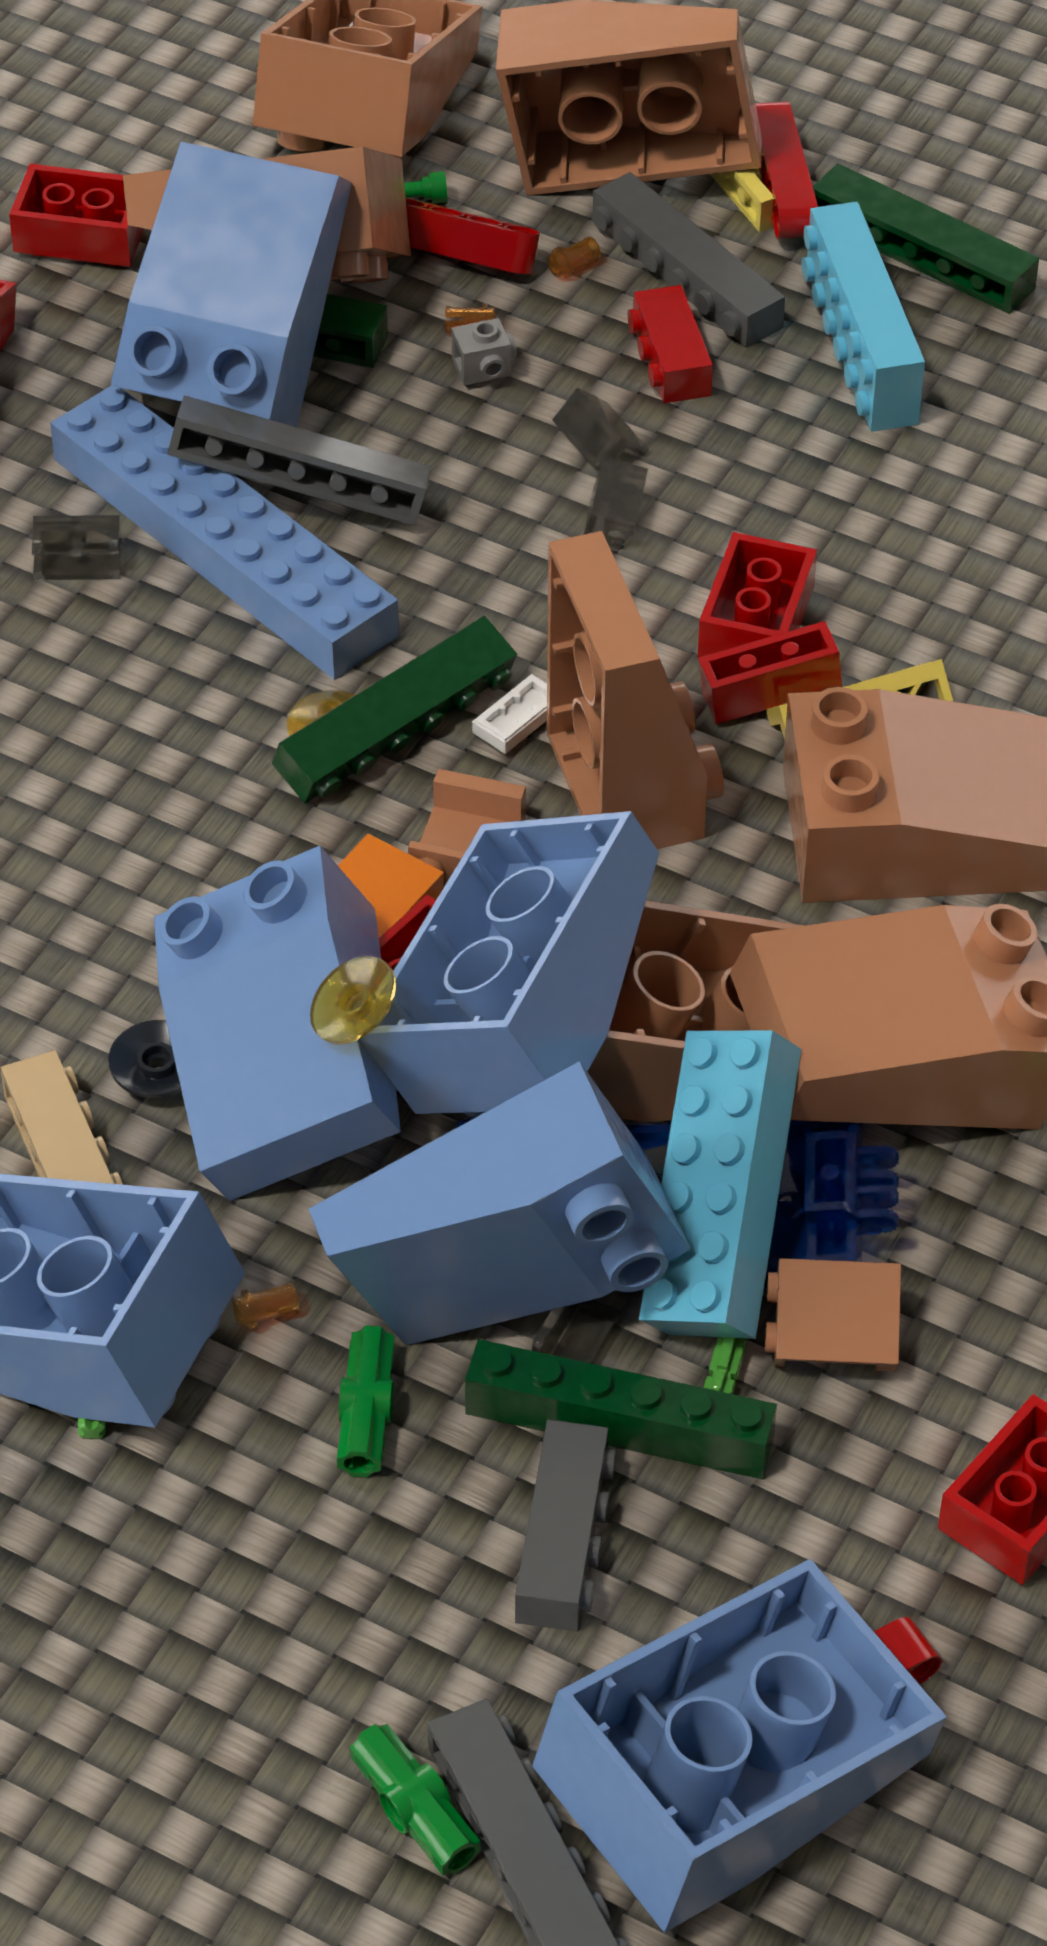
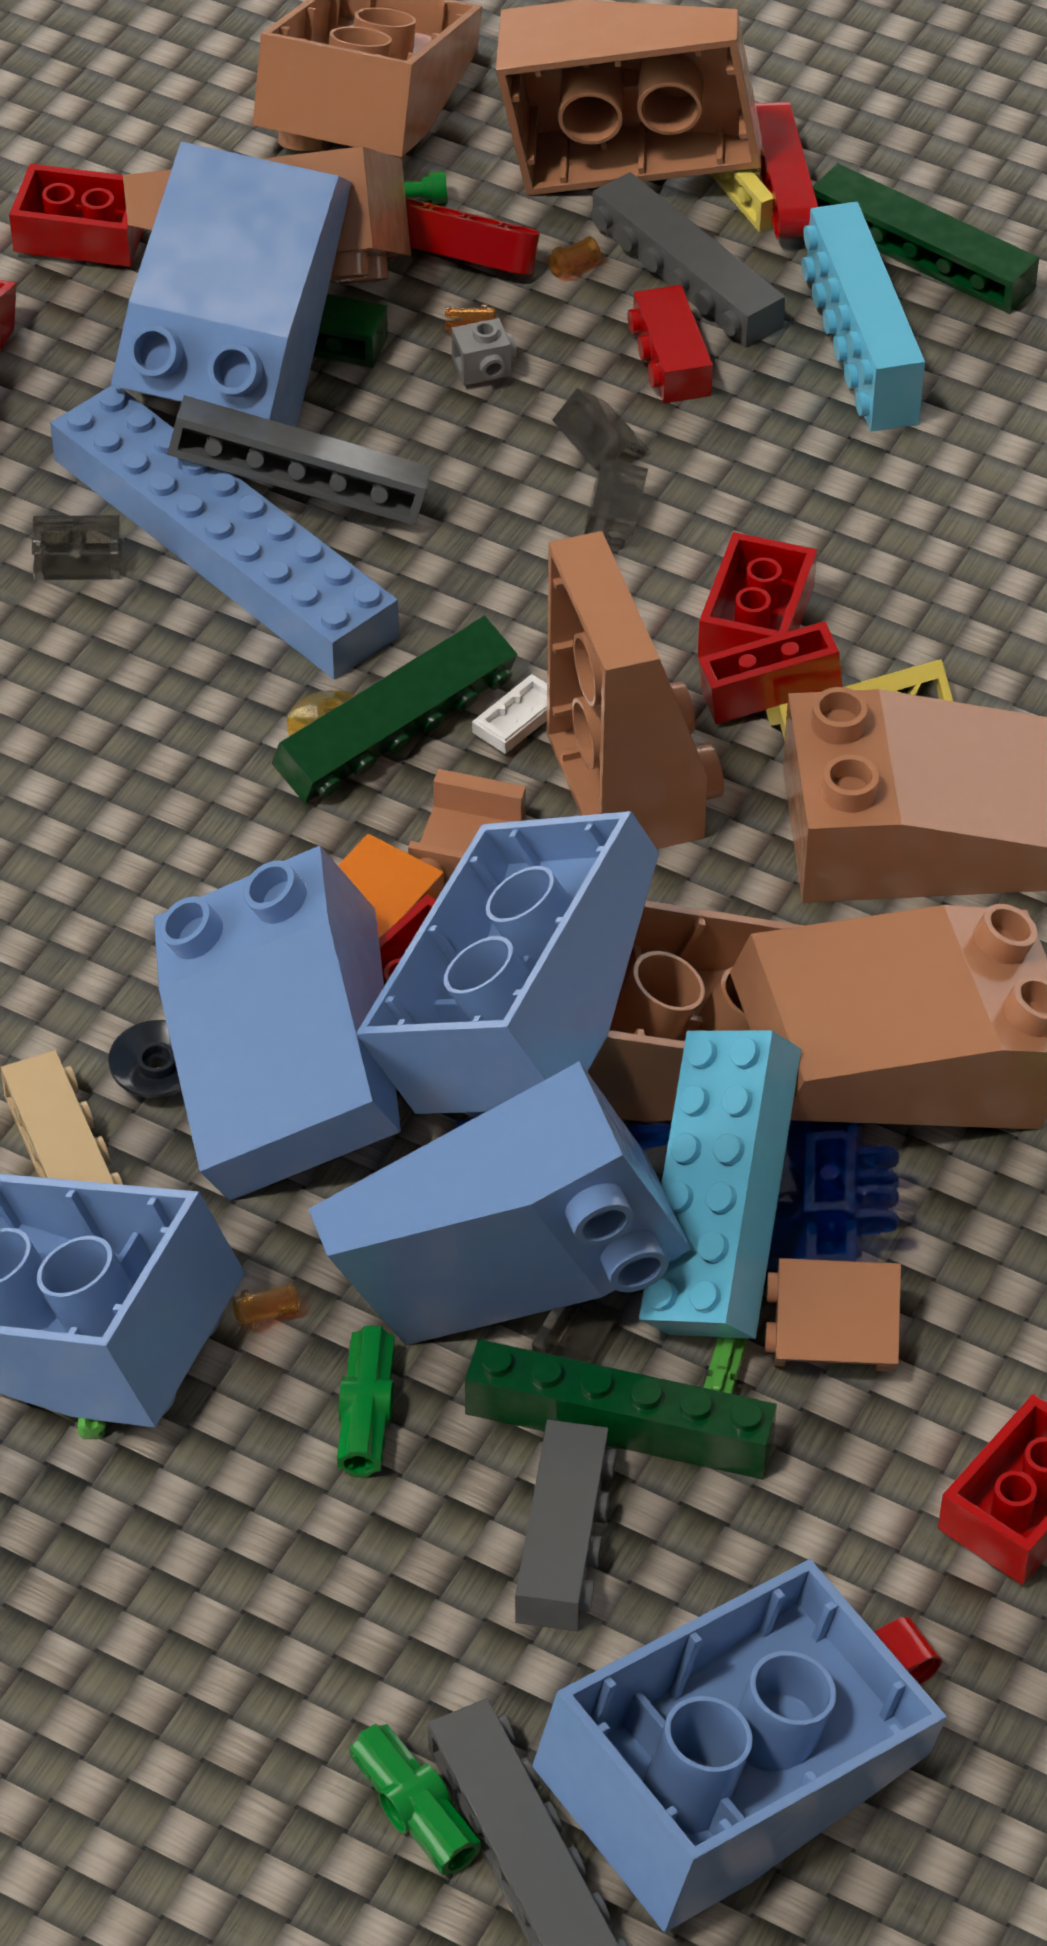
clear yellow dish [310,956,396,1045] -> none

